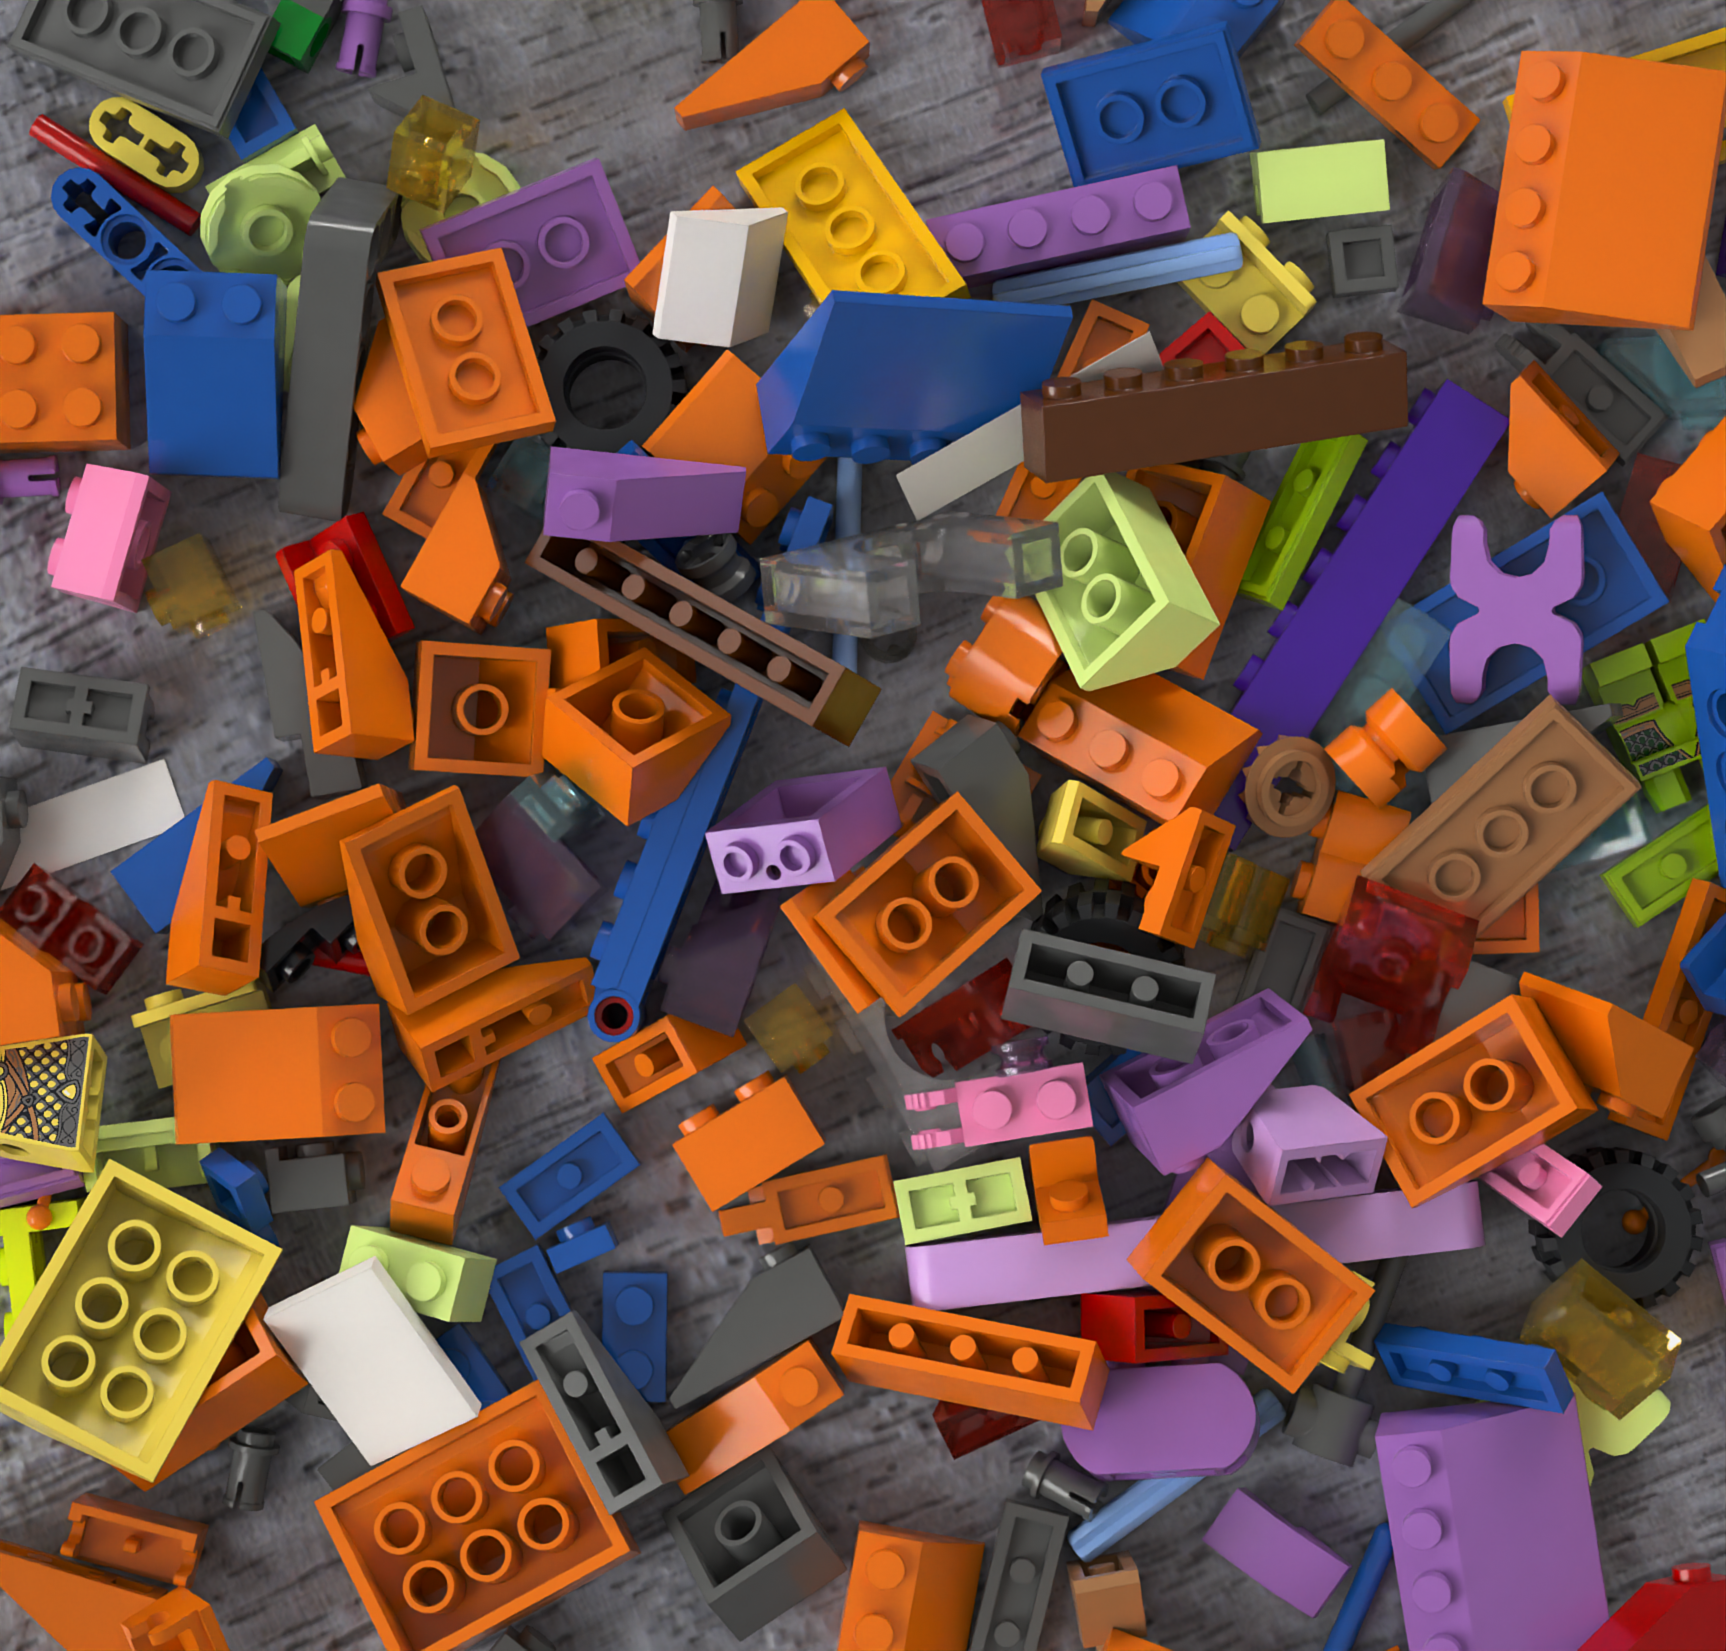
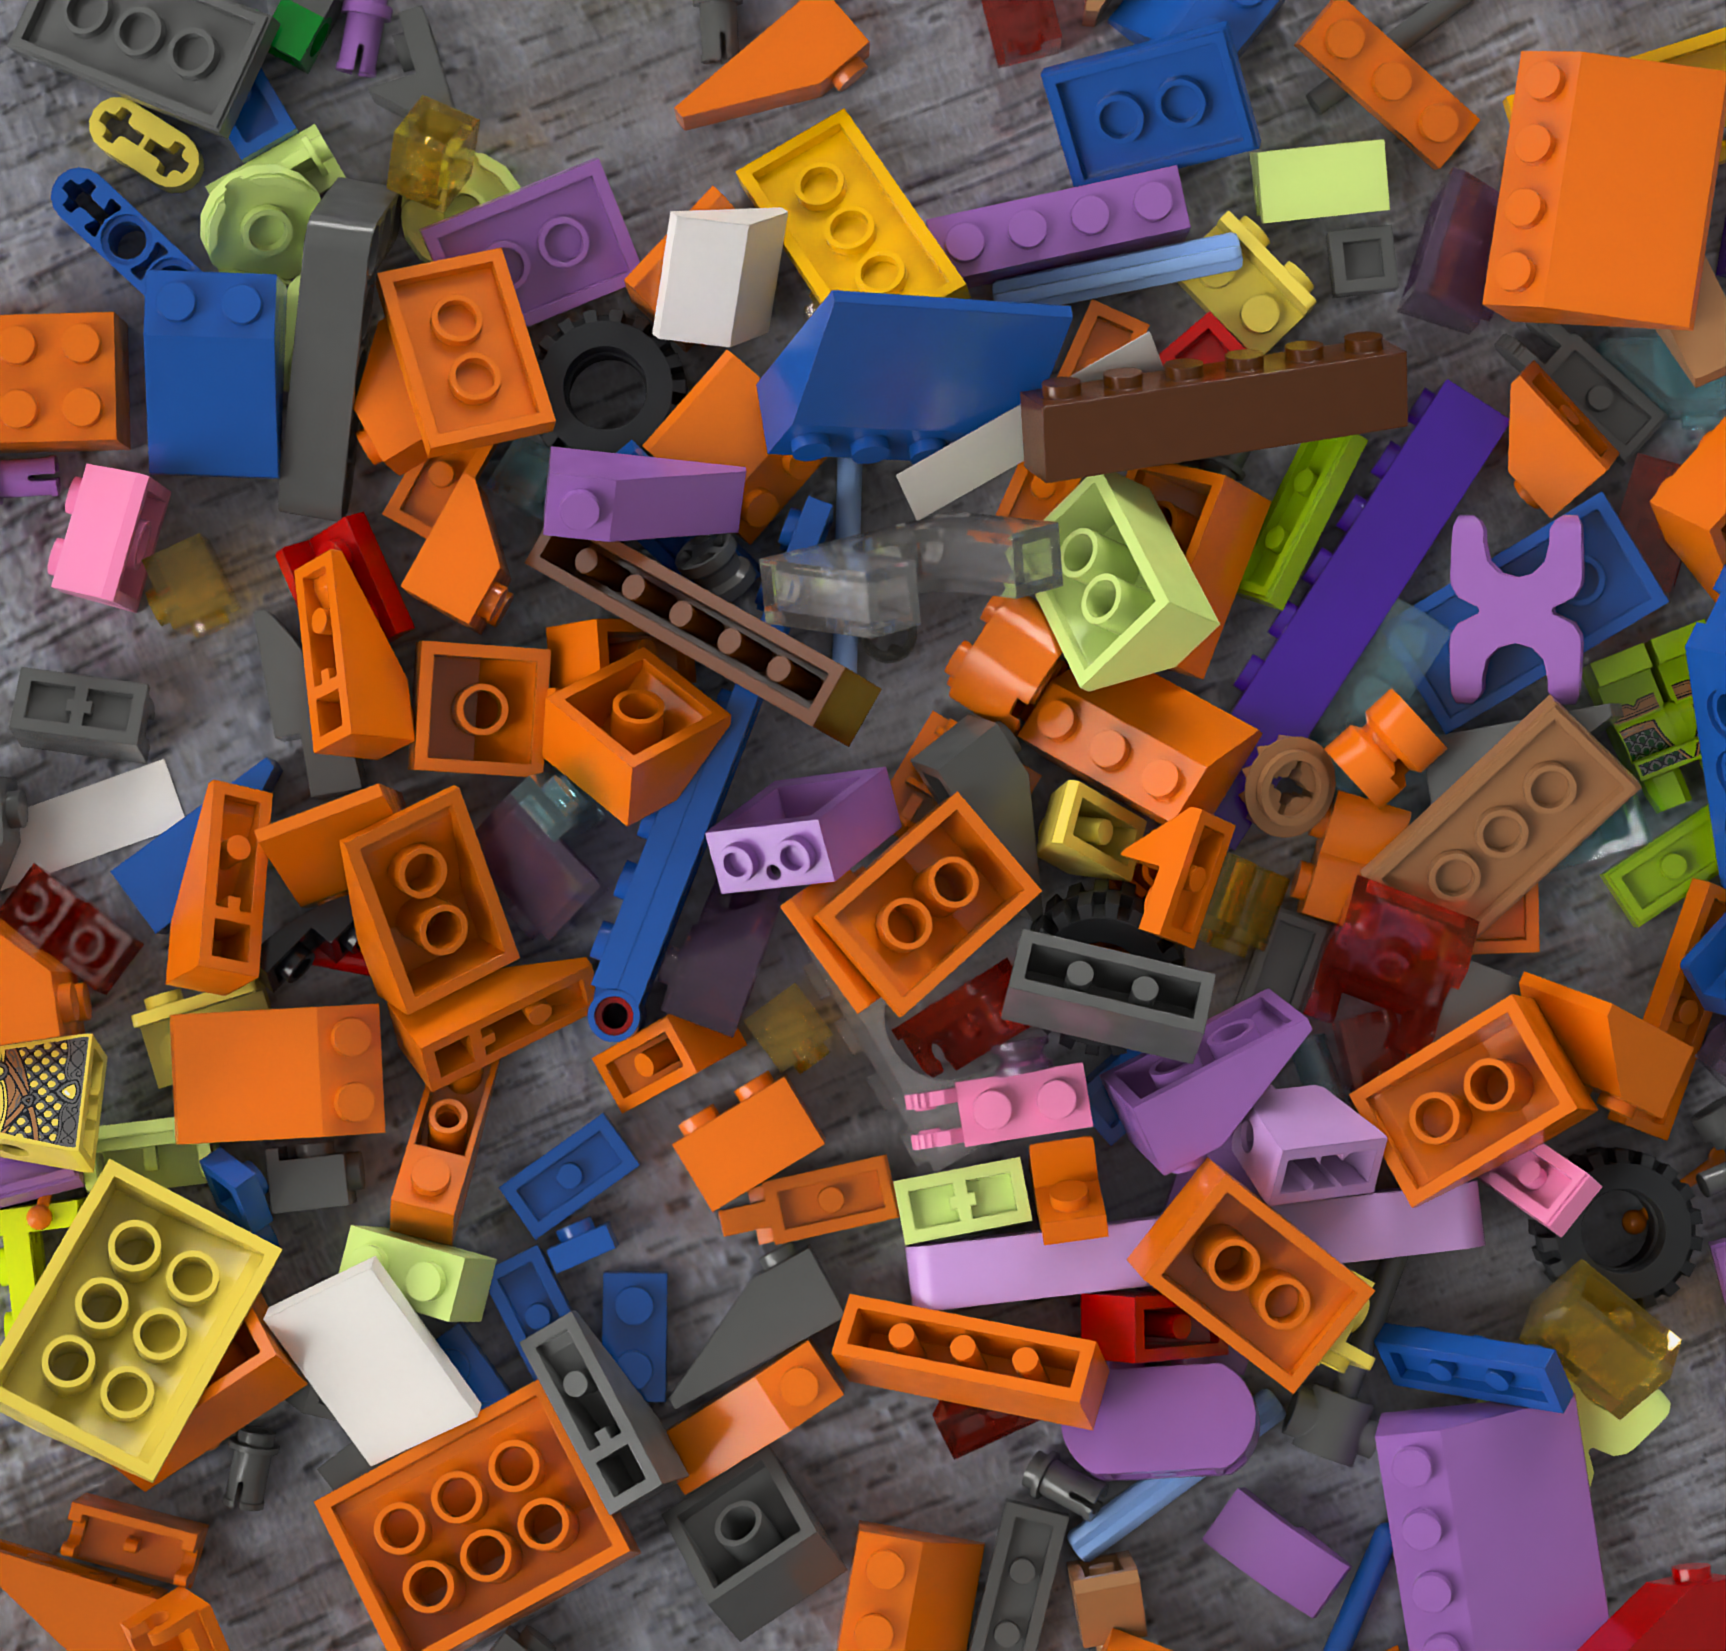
red bar [29,114,201,236] -> none

